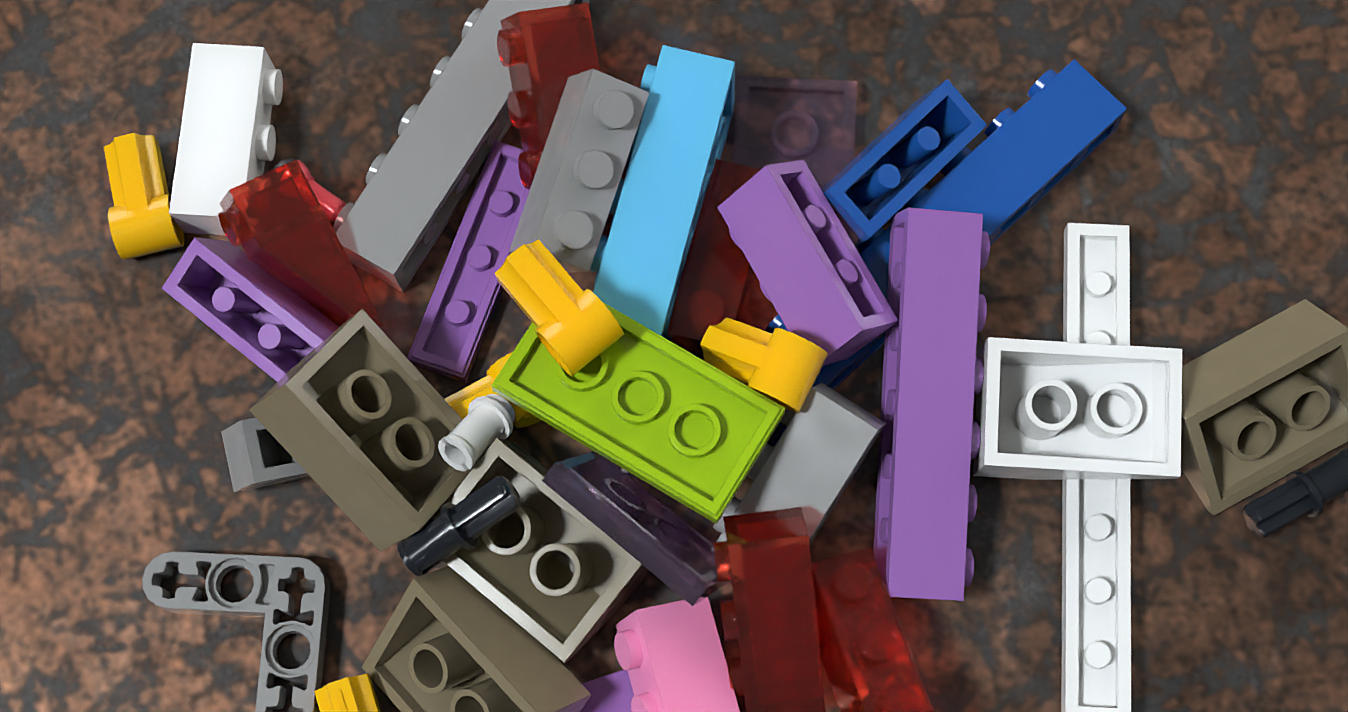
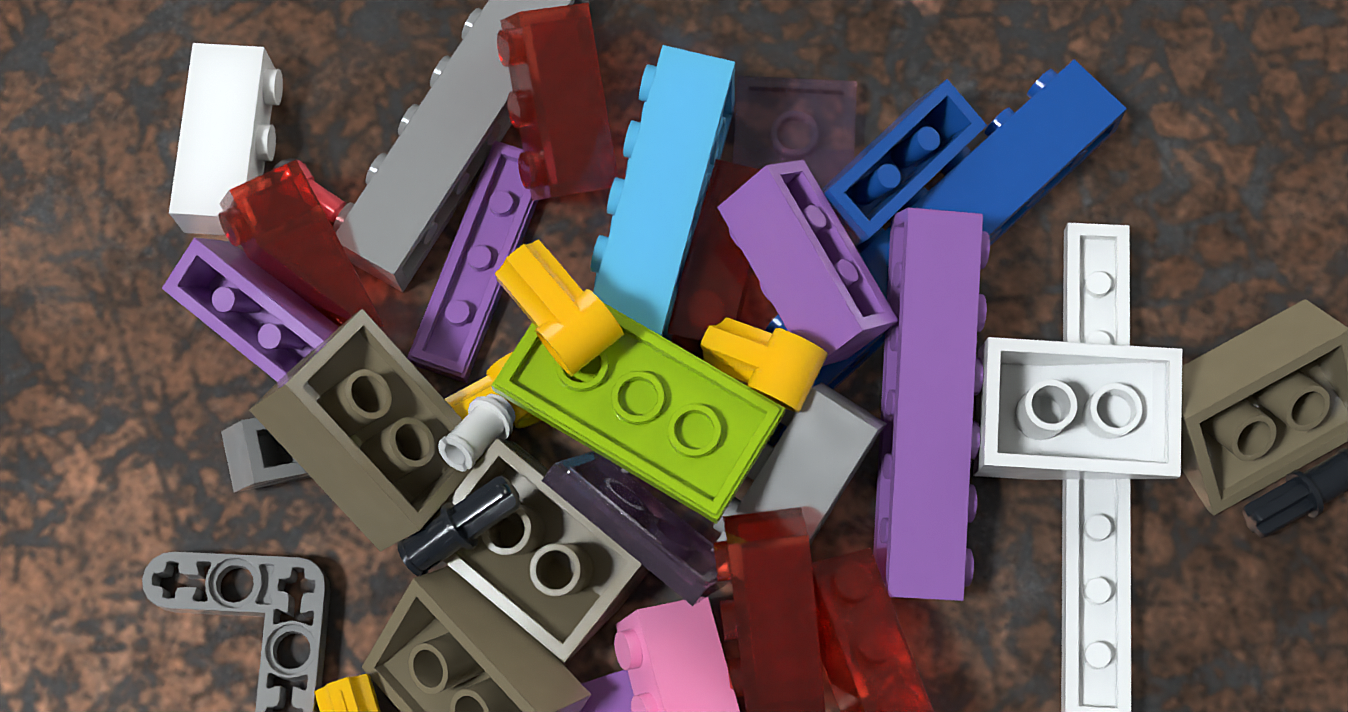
yellow piece [104,133,184,260] -> none
light grey brick [509,69,649,273] -> none

